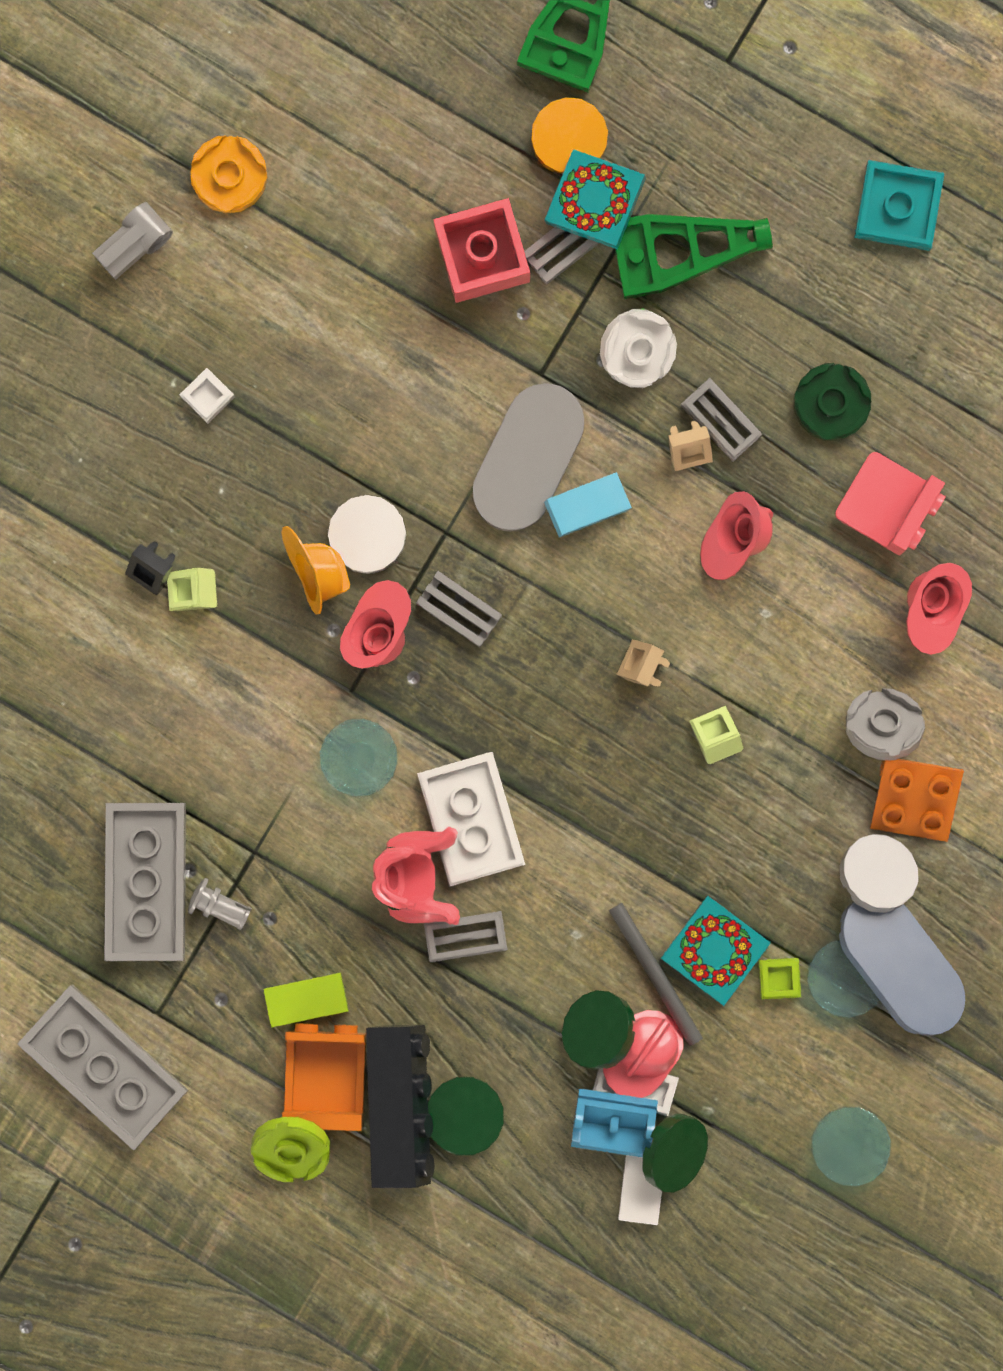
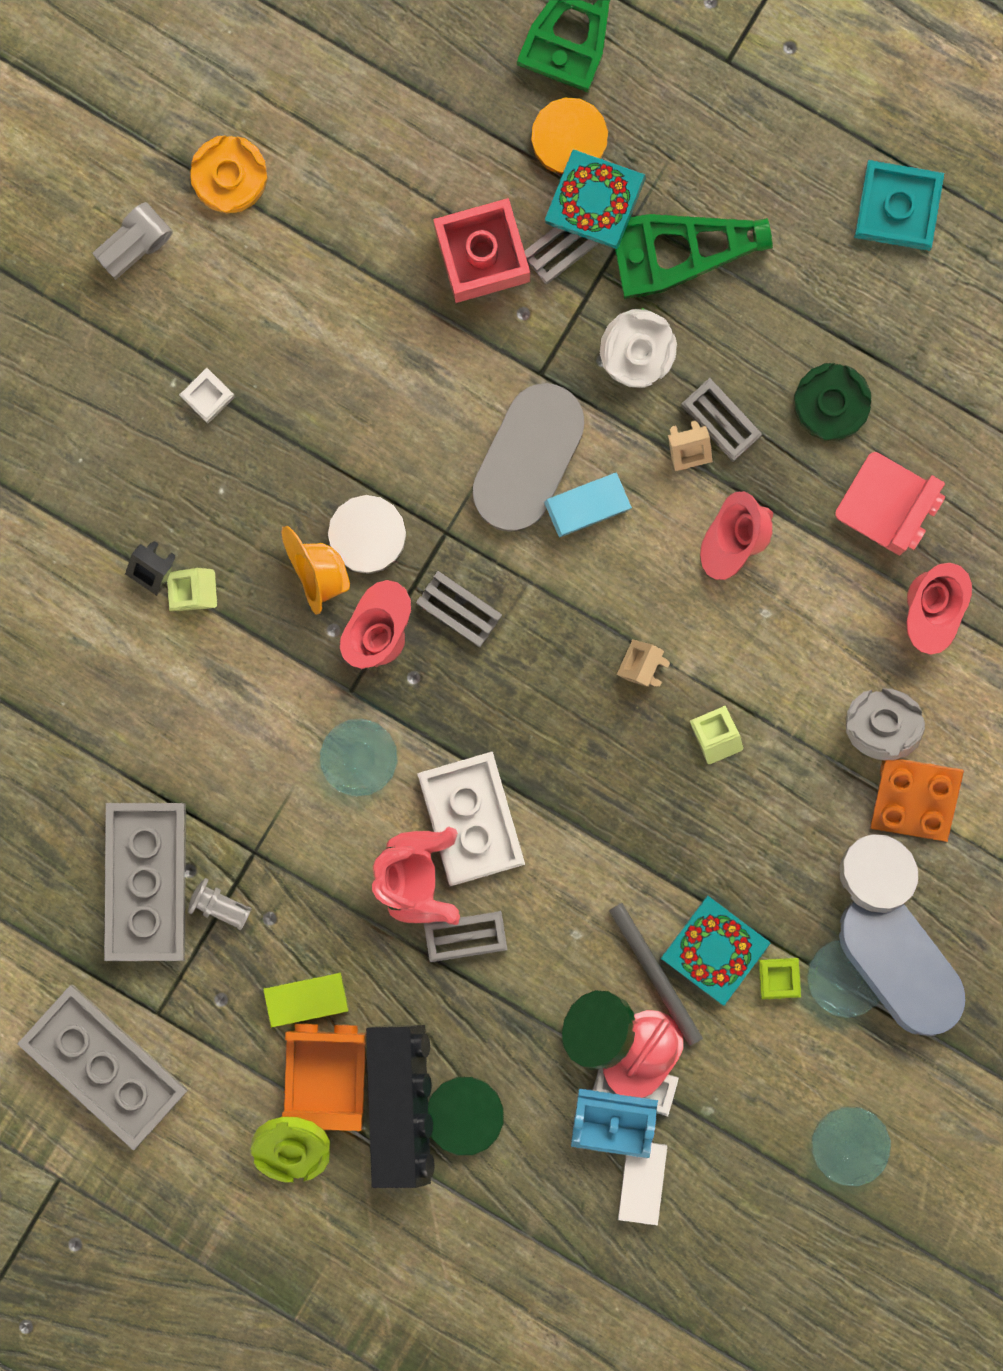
dark green tile [642,1113,708,1193] -> none

